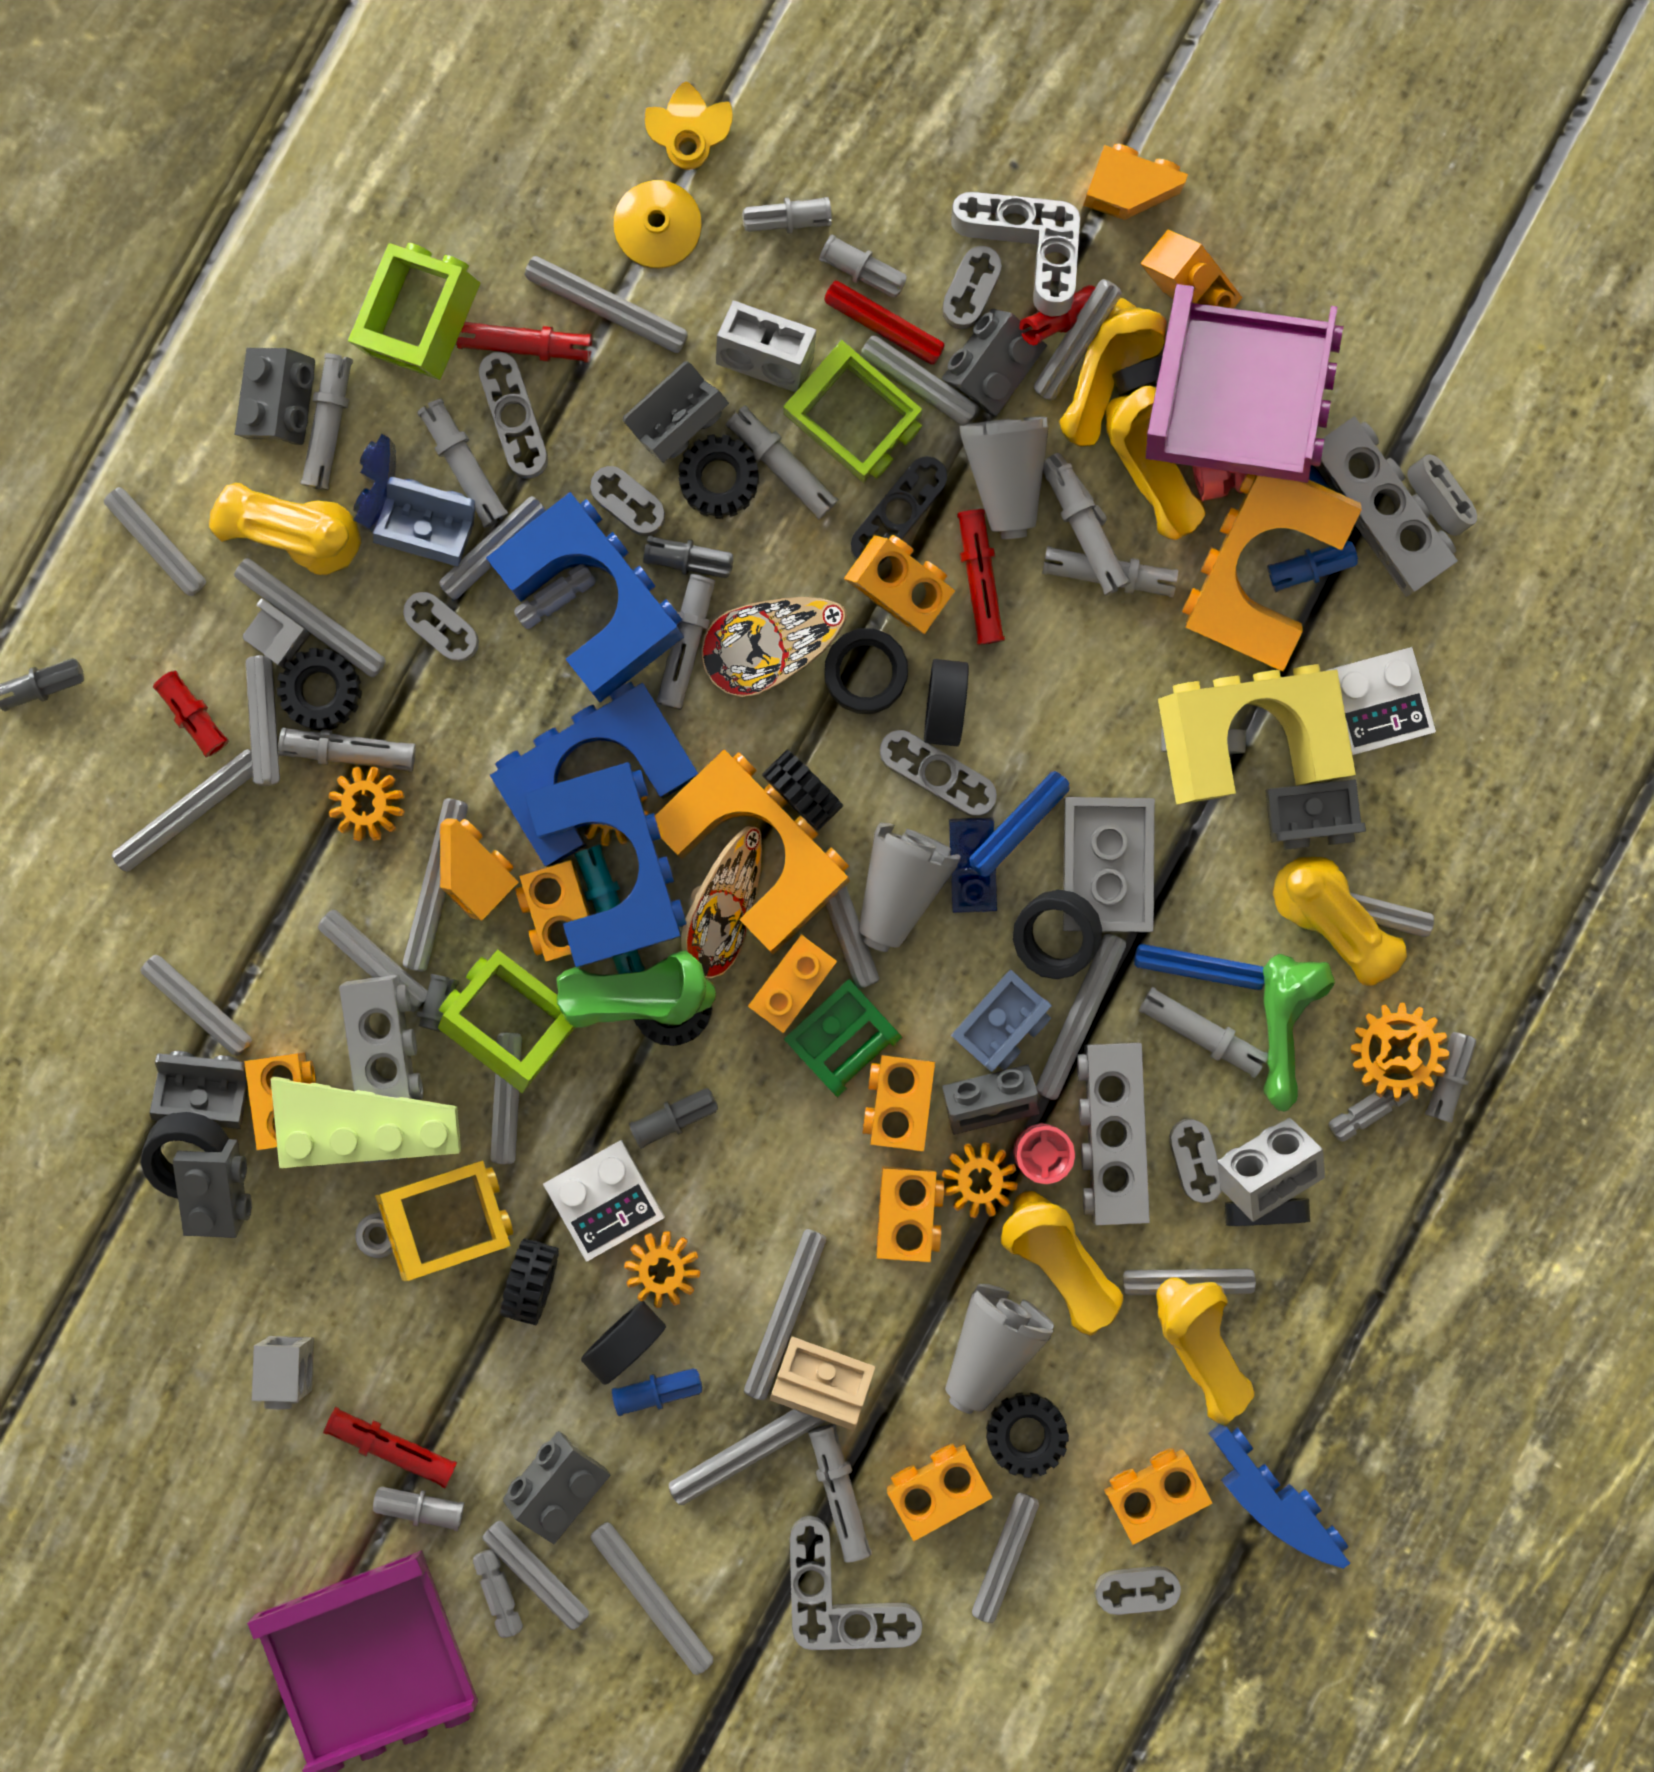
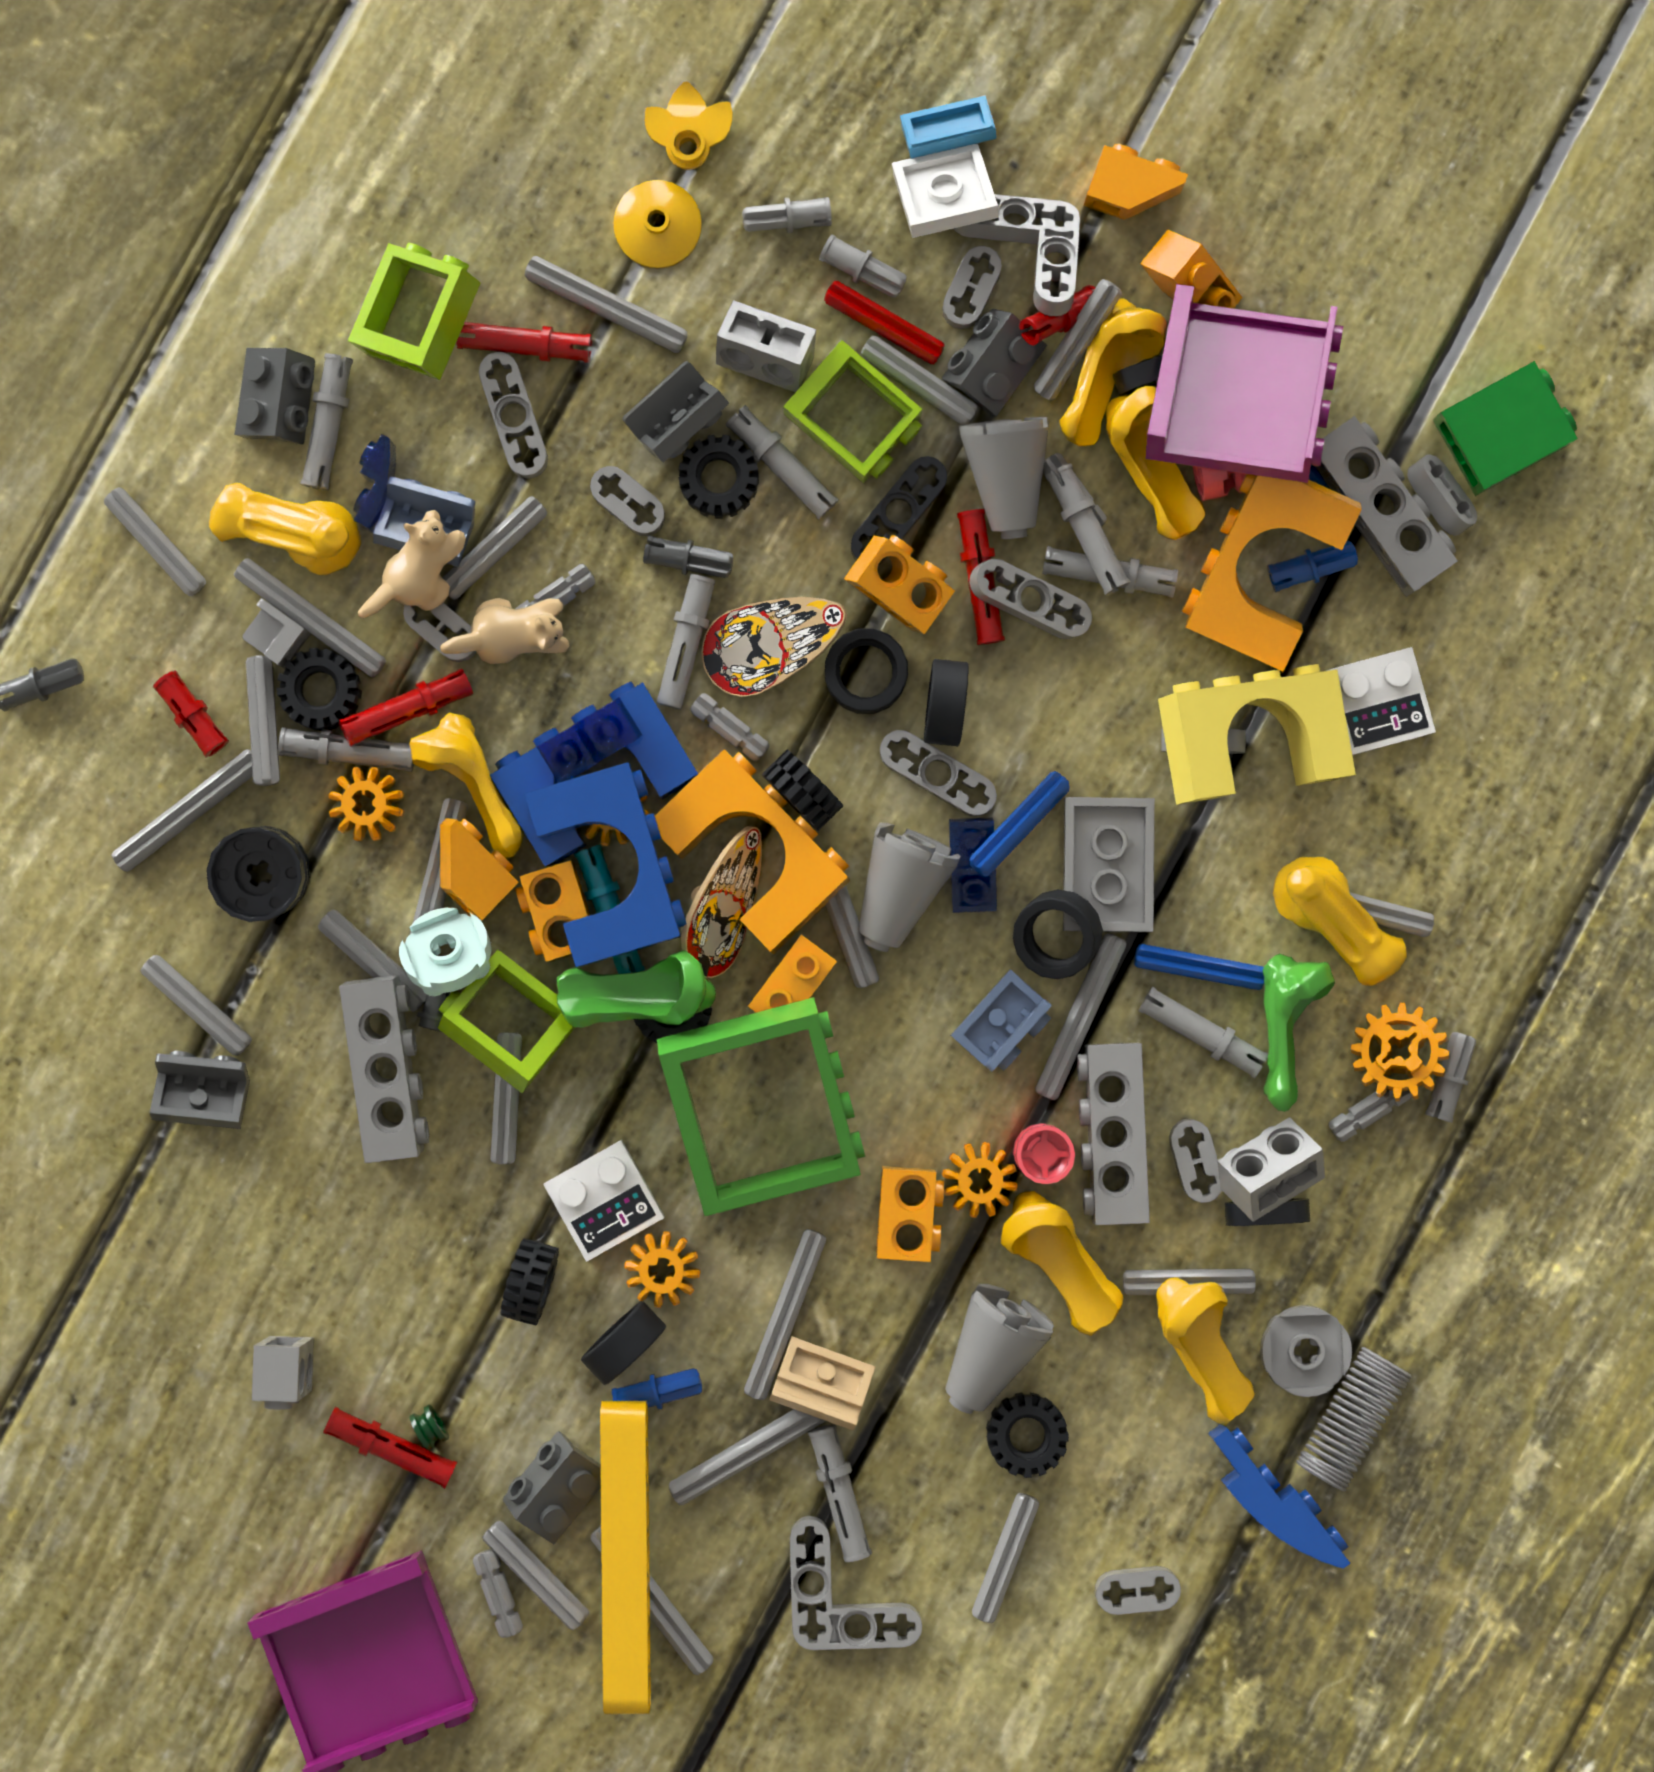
black tyre [140,1112,229,1199] -> none
dark grey bracket [173,1139,252,1238] -> none
light orange brick [244,1053,316,1150] -> none
yellowish green wing [271,1077,461,1168] -> none
light grey plate [355,1213,393,1258] -> none
light grey axle [373,1487,465,1531] -> none
yellow window [375,1160,513,1281] -> none
light grey pin [417,398,509,528] -> none
blue arch [486,492,684,703] -> none
dark grey axle [629,1088,718,1149] -> none
green plate [784,979,903,1098] -> none
light orange brick [862,1055,935,1151] -> none
light orange brick [887,1443,992,1542] -> none
dark grey bracket [942,1064,1039,1135] -> none
light orange brick [1104,1448,1213,1545] -> none
dark grey bracket [1265,779,1366,850] -> none
none -> black wheel [206,826,311,922]
none -> red pin [339,668,473,747]
none -> tan animal [358,510,466,618]
none -> light aqua plate [399,907,492,996]
none -> yellow hair [409,712,524,860]
none -> dark green bush [409,1404,449,1451]
none -> tan animal [440,598,570,664]
none -> clear blue slope [537,697,642,783]
none -> yellow beam [600,1401,651,1714]
none -> bright green window [657,997,866,1216]
none -> light grey axle [690,693,769,762]
none -> white plate [892,143,999,238]
none -> dark azure tile [900,95,996,159]
none -> light grey beam [970,559,1092,639]
none -> light grey plate [1260,1305,1352,1397]
none -> light grey piece [1296,1347,1412,1491]
none -> green brick [1433,361,1578,497]

